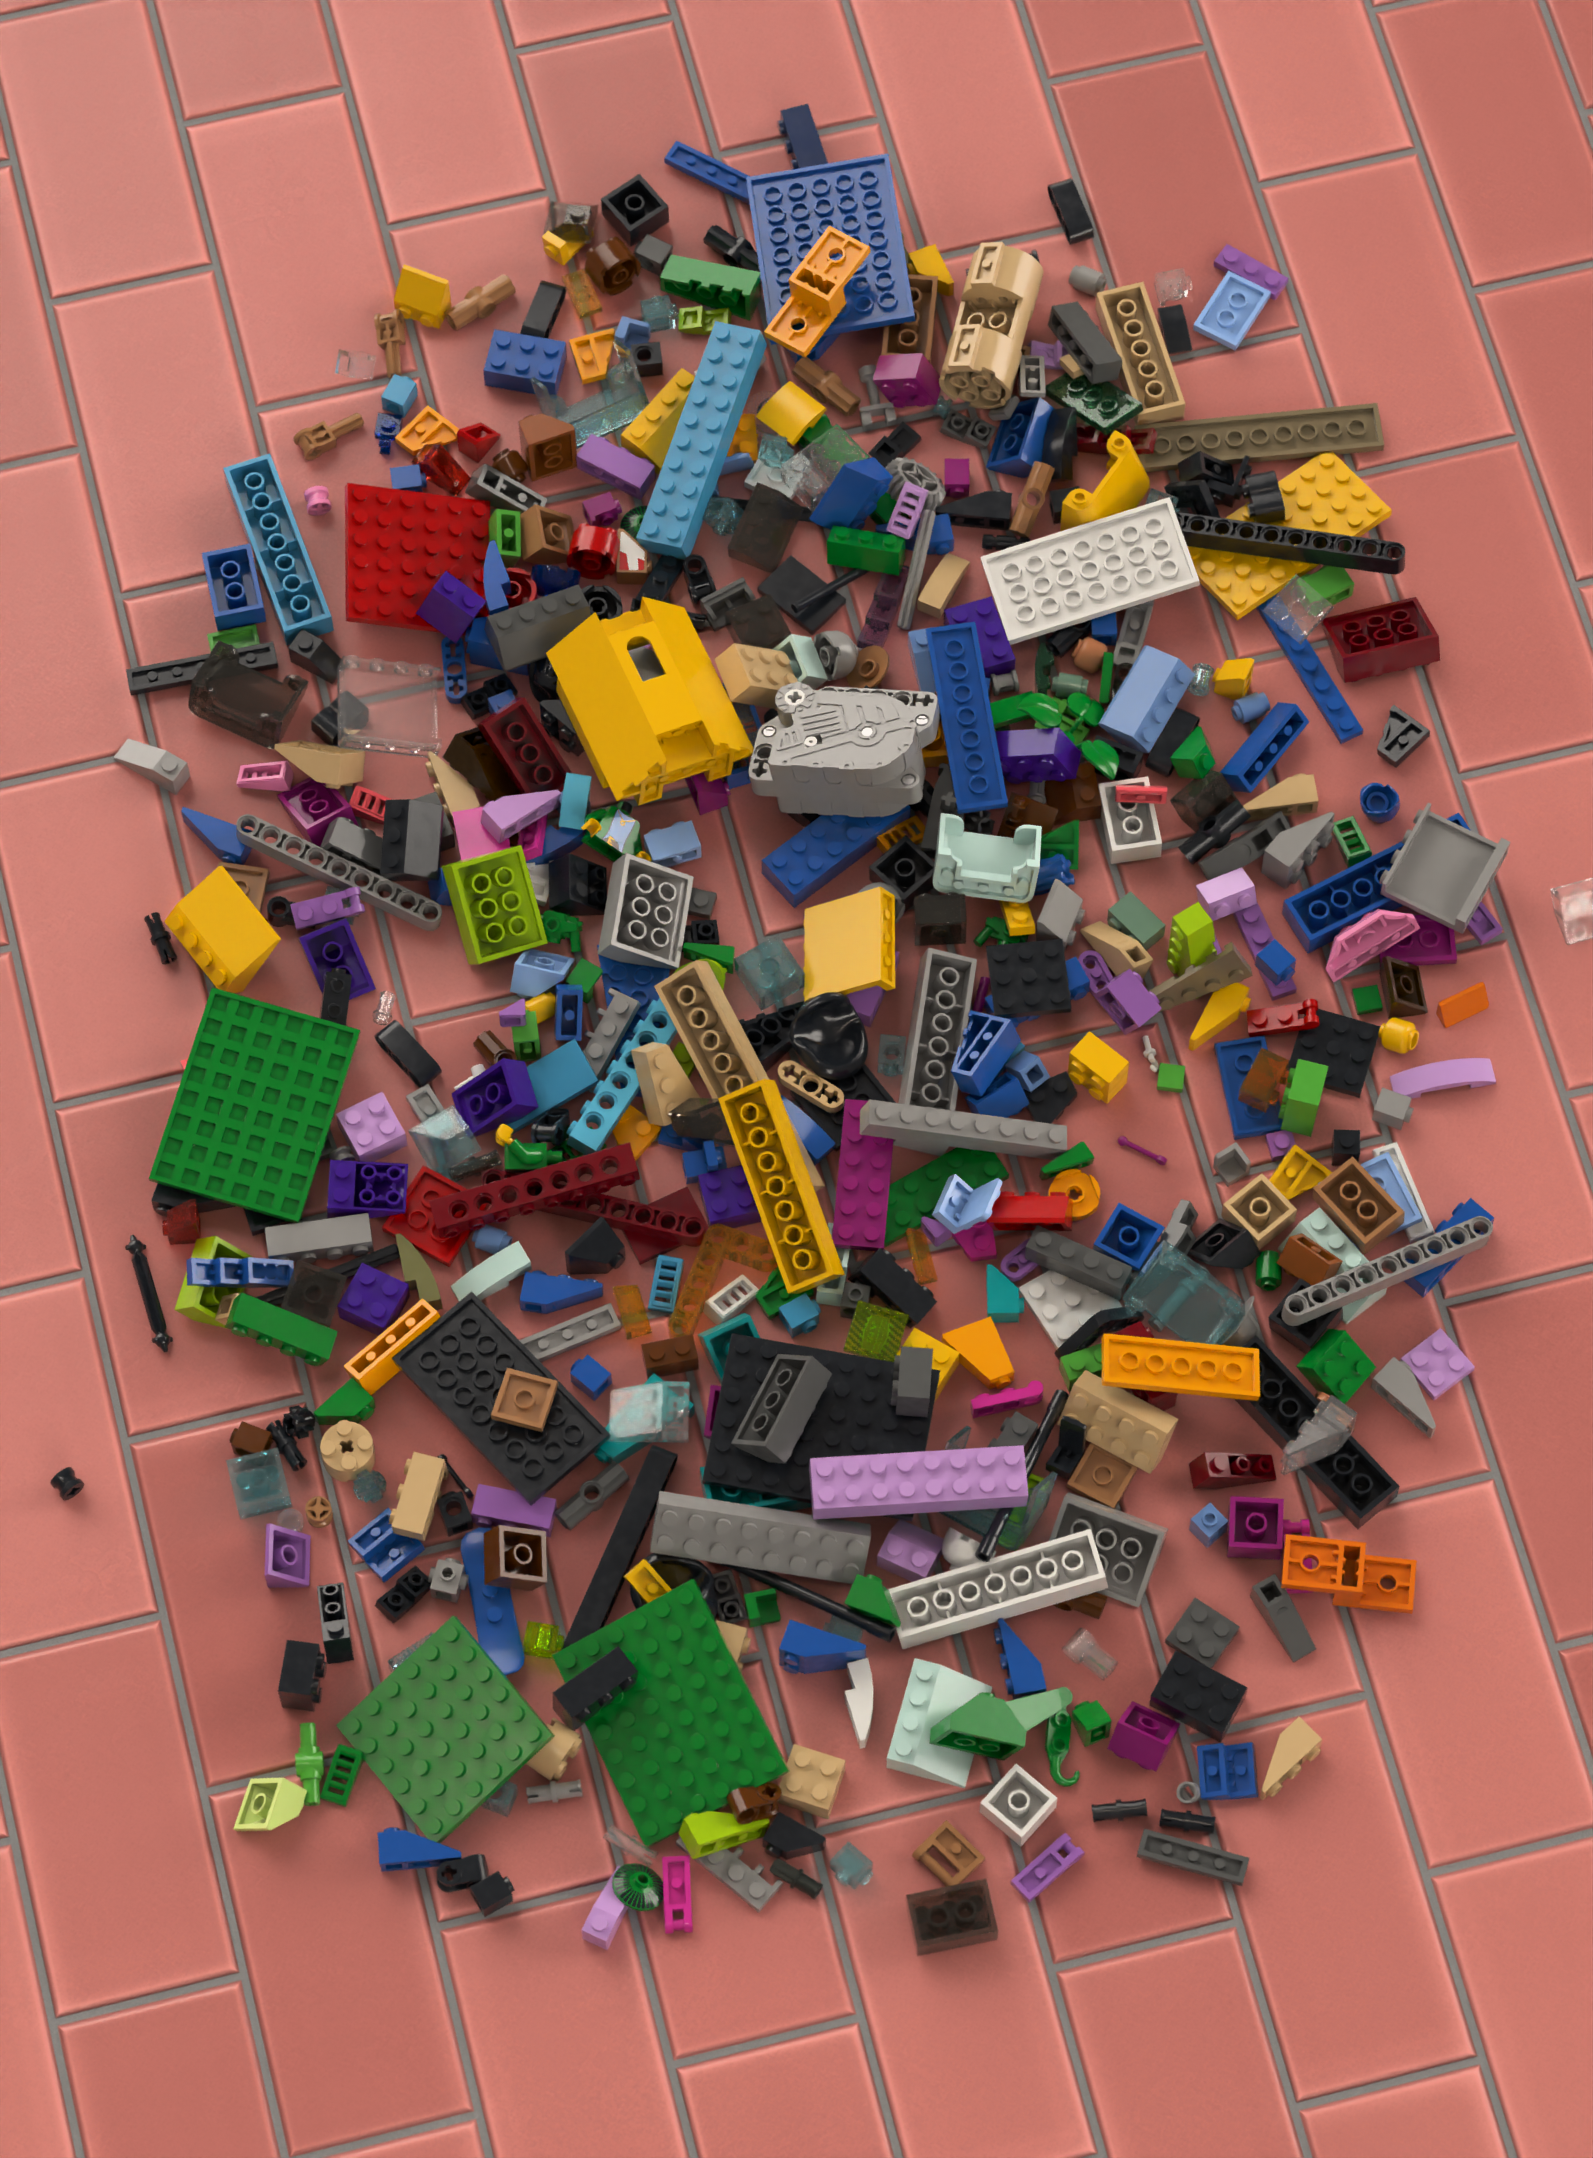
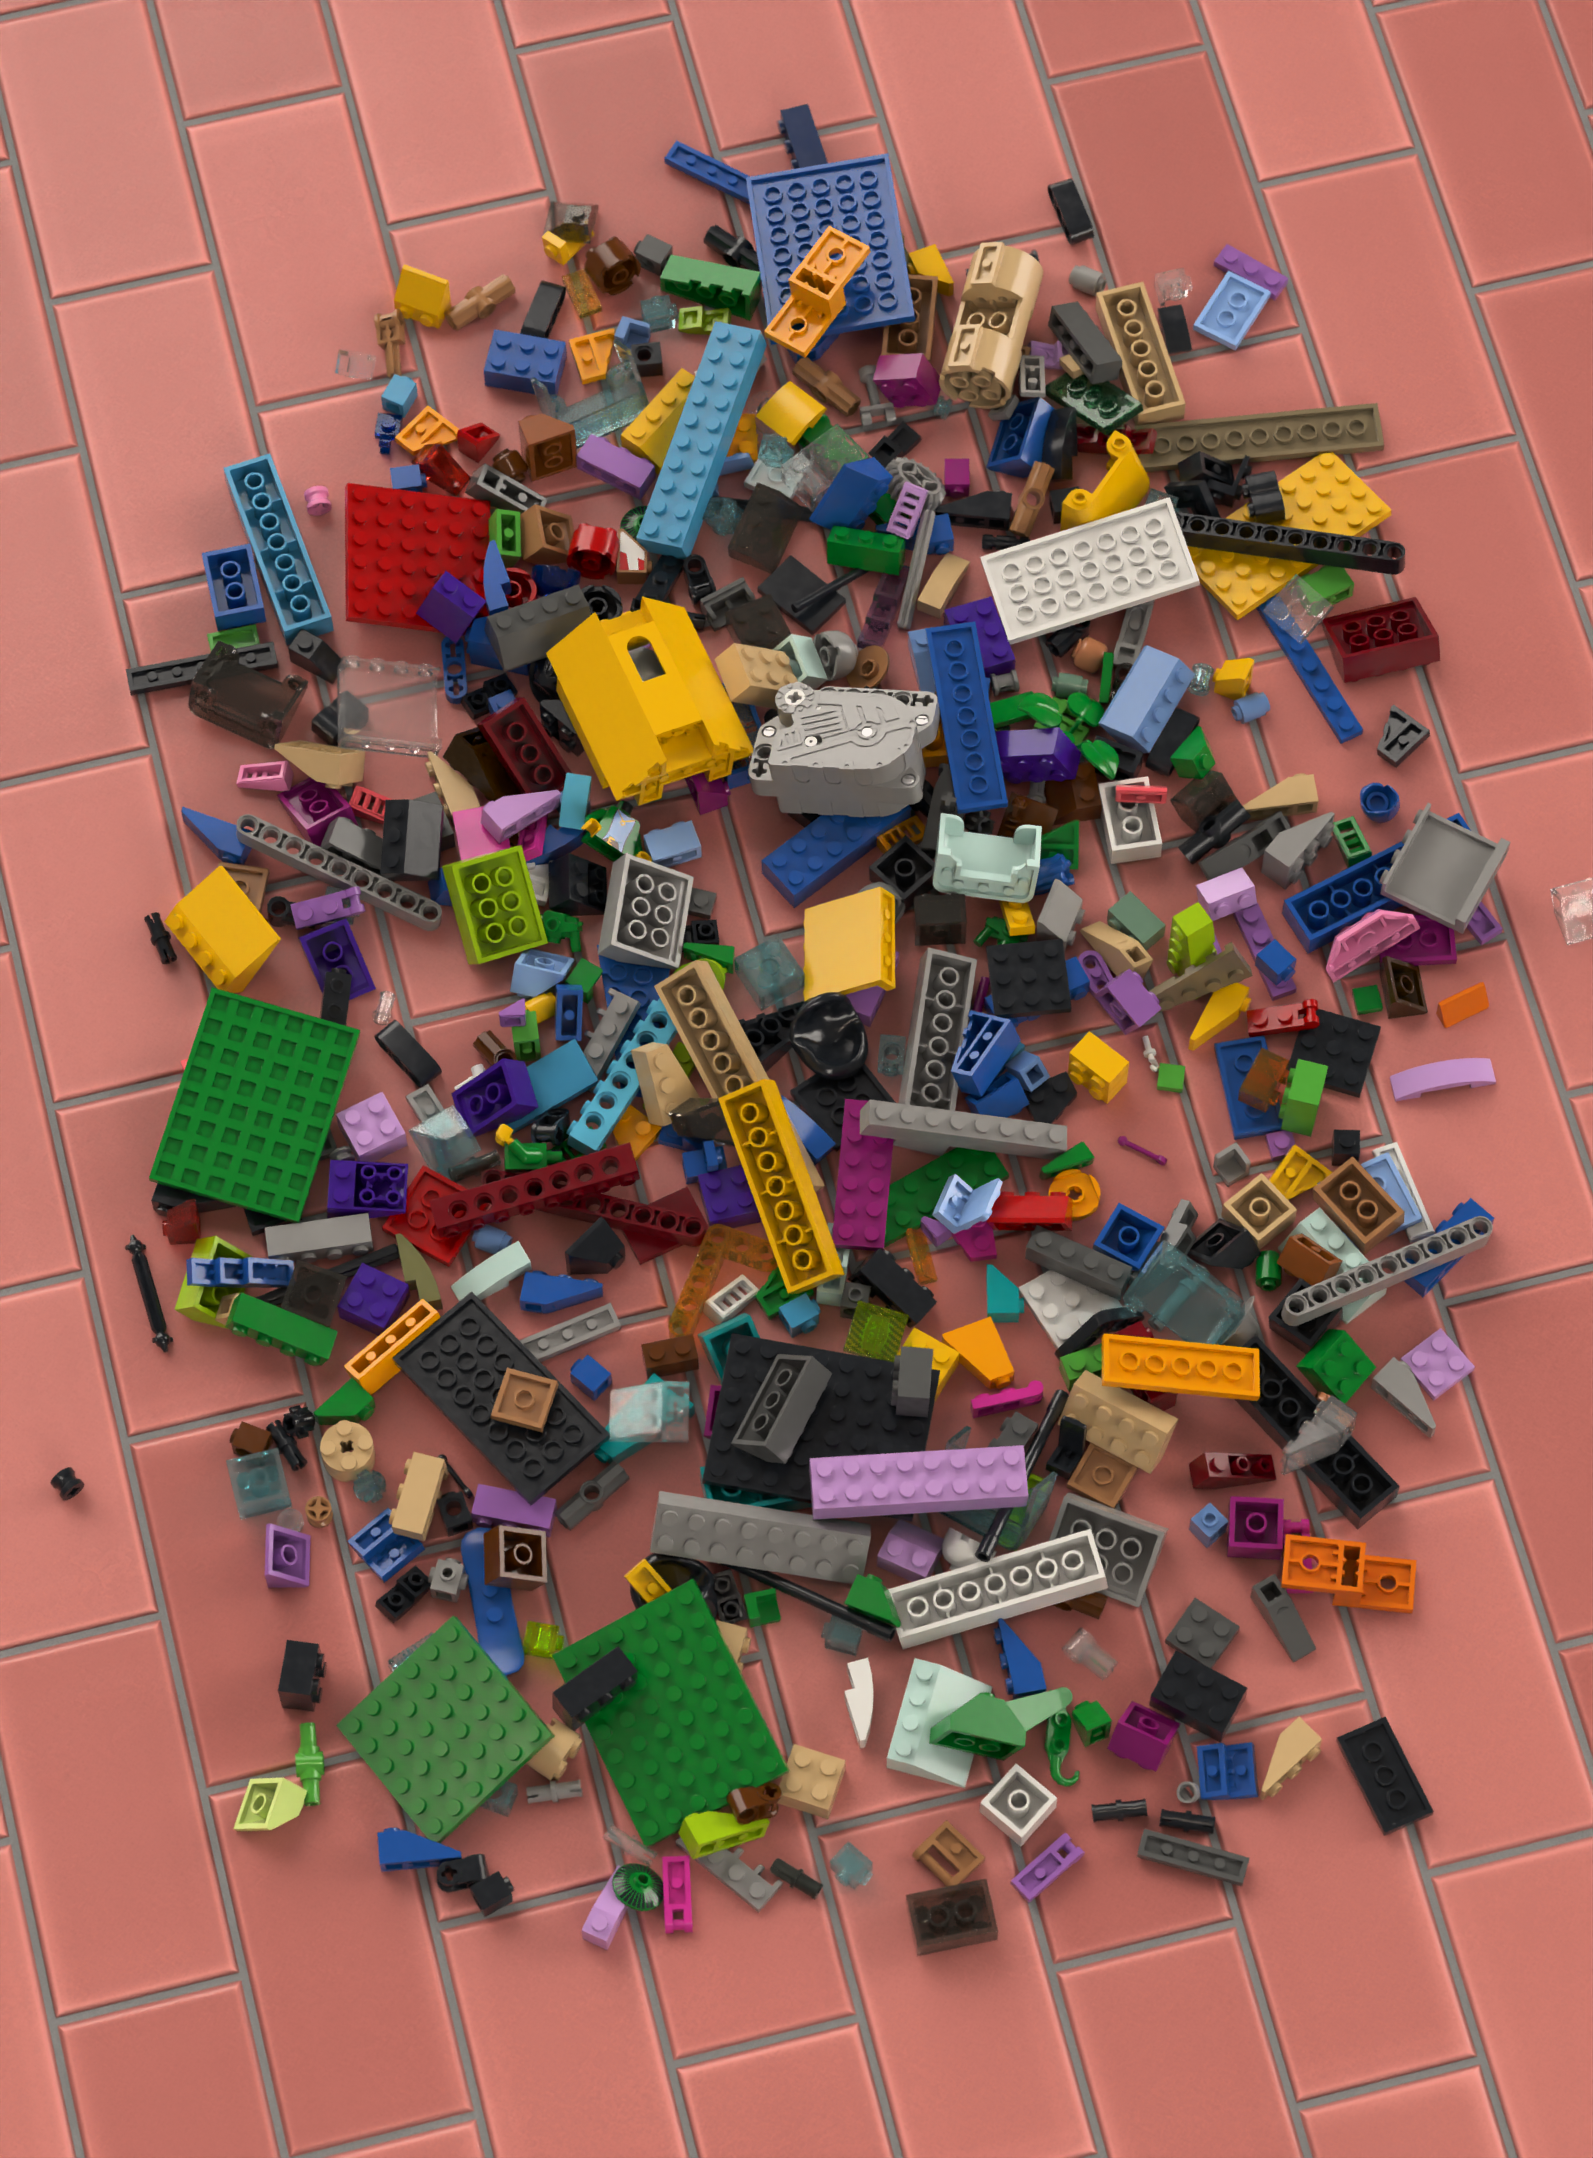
light grey slope [114,739,190,795] -> none
medium nougat connector [293,413,364,461] -> none
black slope [317,1582,354,1664] -> none
green slope [320,1744,364,1807] -> none
black beam [562,1445,678,1649] -> none
magenta brick [583,492,622,527] -> none
black brick [601,174,669,247] -> none
clear yellow slope [612,1285,652,1340] -> none
dark azure slope [648,1255,684,1314] -> none
black slope [763,1812,826,1860] -> none
tan beam [778,1060,844,1113] -> none
blue slope [779,1620,866,1674] -> none
dark grey slope [939,408,997,449] -> none
medium lavender plate [1001,1238,1039,1281] -> none
clear green slope [1034,643,1054,695] -> none
blue brick [1090,612,1117,646] -> none
blue brick [1219,702,1309,793] -> none
light grey brick [1372,1088,1414,1130] -> none
yellow head [1378,1017,1419,1054] -> none
none -> black plate [1336,1716,1434,1836]

